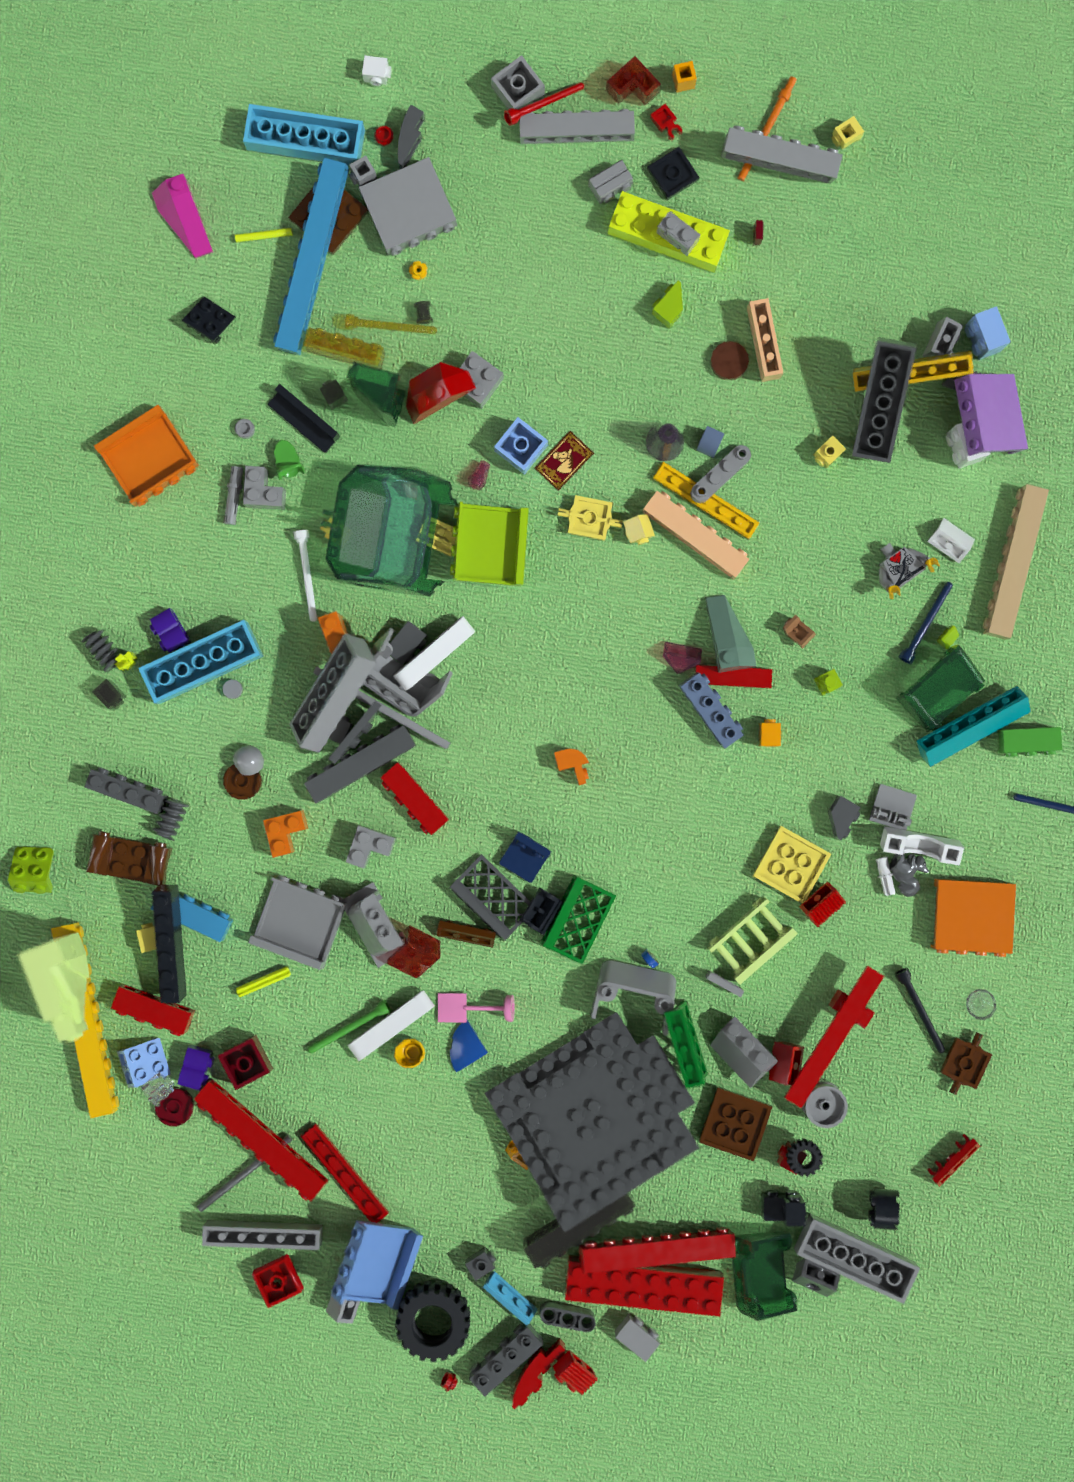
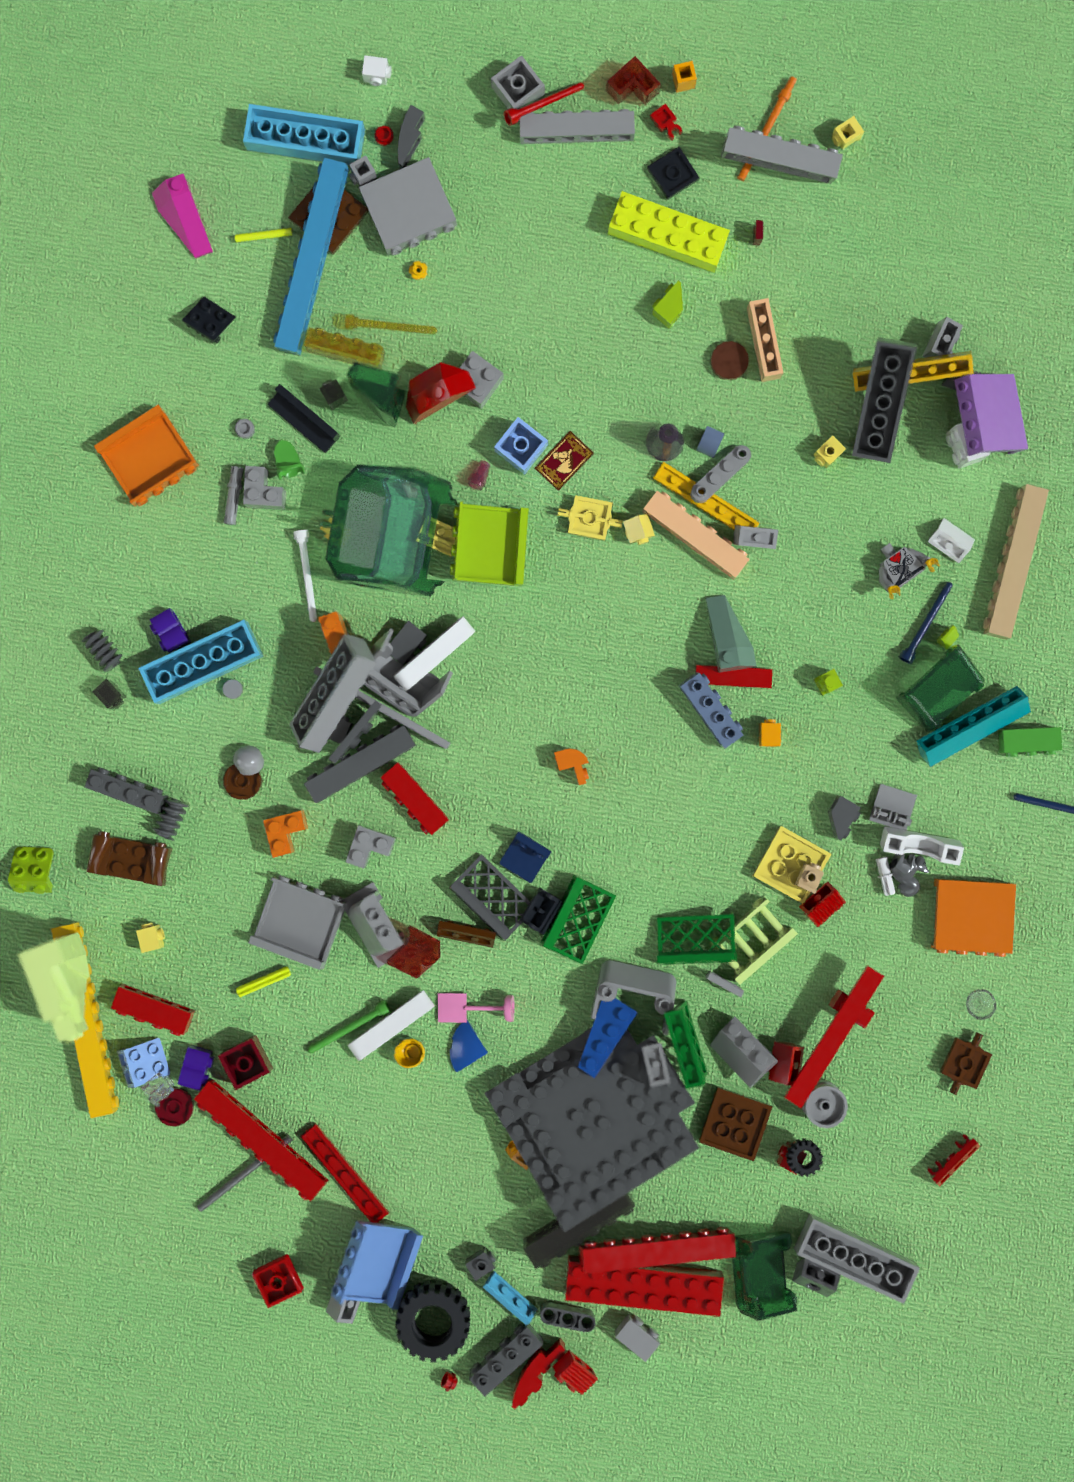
neon yellow plate [115,651,138,671] -> none
dark azure brick [151,894,233,942] -> none
black brick [152,885,187,1003] -> none
light grey brick [202,1220,323,1250] -> none
clear smoke bush [414,301,433,325] -> none
light grey brick [588,160,633,204] -> none
blue tile [642,949,659,968] -> none
light grey brick [657,211,701,256] -> none
clear pink slope [663,641,702,674] -> none
black brick [761,1190,806,1227] -> none
medium nougat bracket [783,615,816,649] -> none
black brick [868,1188,900,1230] -> none
black piece [894,968,945,1053] -> none
light blue brick [965,306,1011,360] -> none
none -> blue wing [578,998,637,1079]
none -> light grey panel [642,1043,670,1088]
none -> green fence [657,914,737,965]
none -> light grey panel [733,525,778,549]
none -> tan brick [795,862,824,894]

